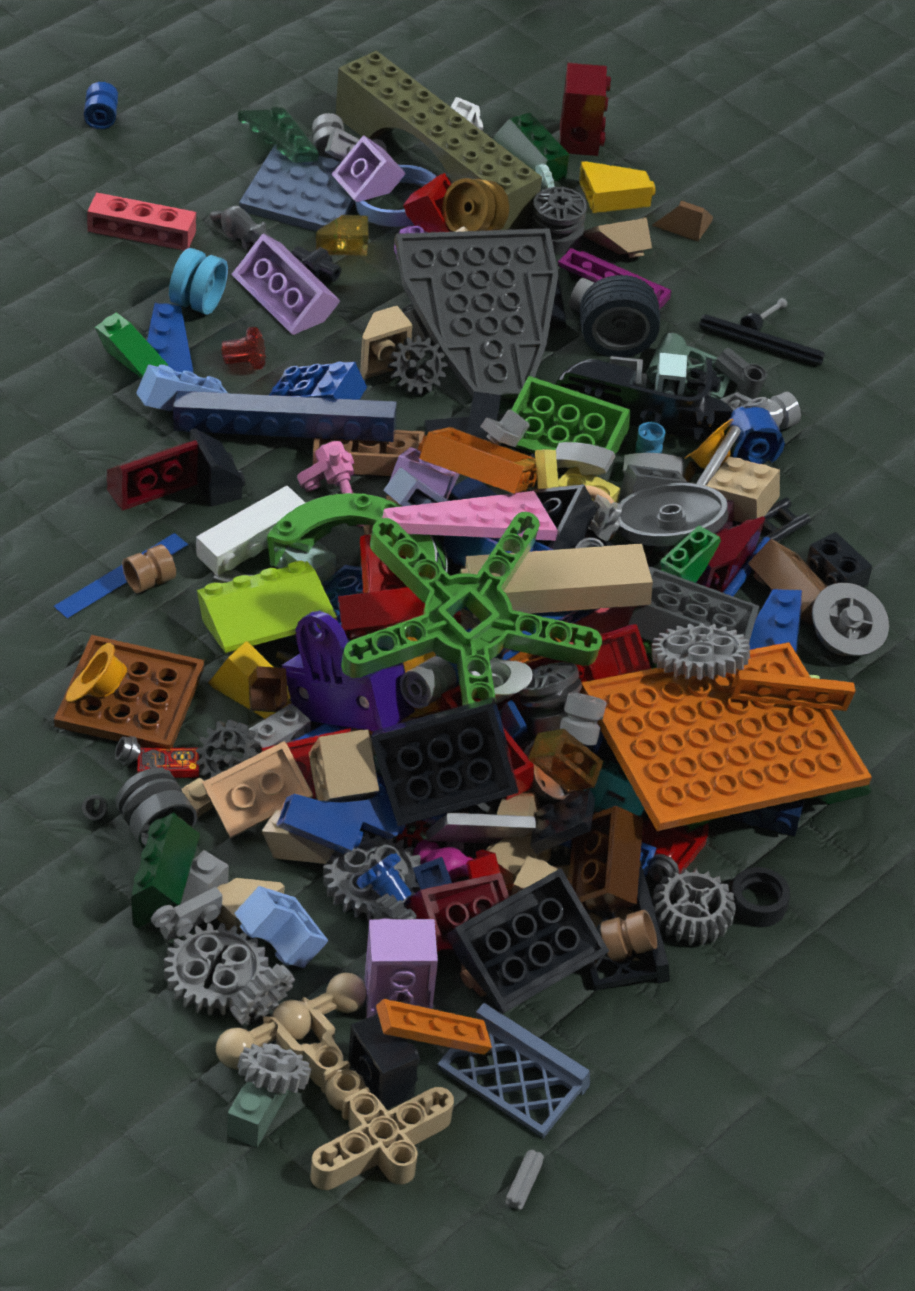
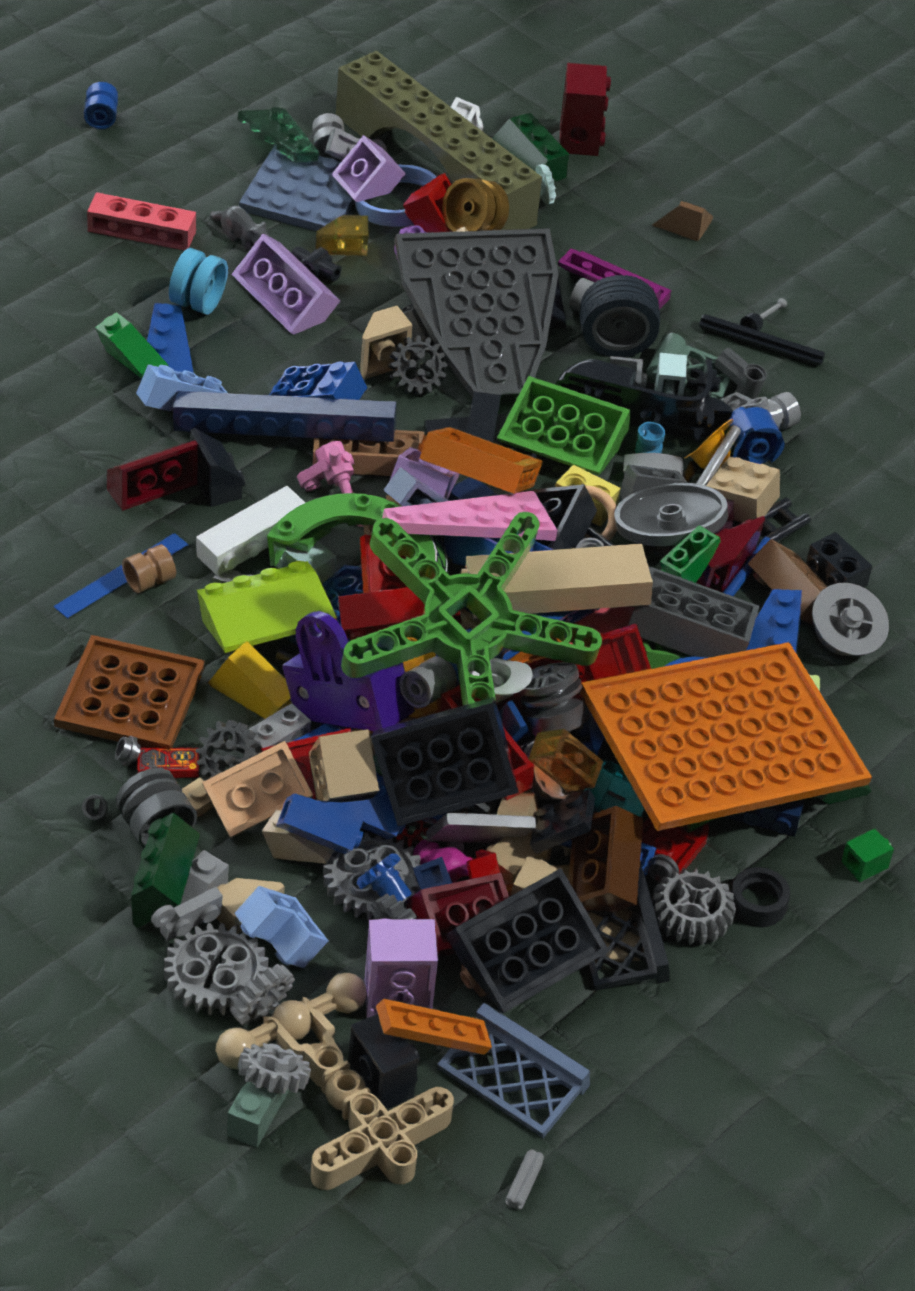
light orange piece [66,643,127,702] -> none
clear red gear [222,326,266,370] -> none
reddish brown panel [249,666,288,712] -> none
light grey bracket [480,410,529,447] -> none
dark grey wheel [530,187,587,255] -> none
light yellow tile [535,449,559,489] -> none
light grey slope [556,442,616,475] -> none
light grey wheel [558,692,607,745] -> none
yellow slope [579,161,655,213] -> none
tan slope [583,218,652,258] -> none
light grey hinge [590,494,622,541] -> none
medium nougat wheel [601,910,657,961] -> none
light grey gear [652,623,750,680] -> none
orange plate [730,670,856,711] -> none
none -> green brick [841,828,894,882]

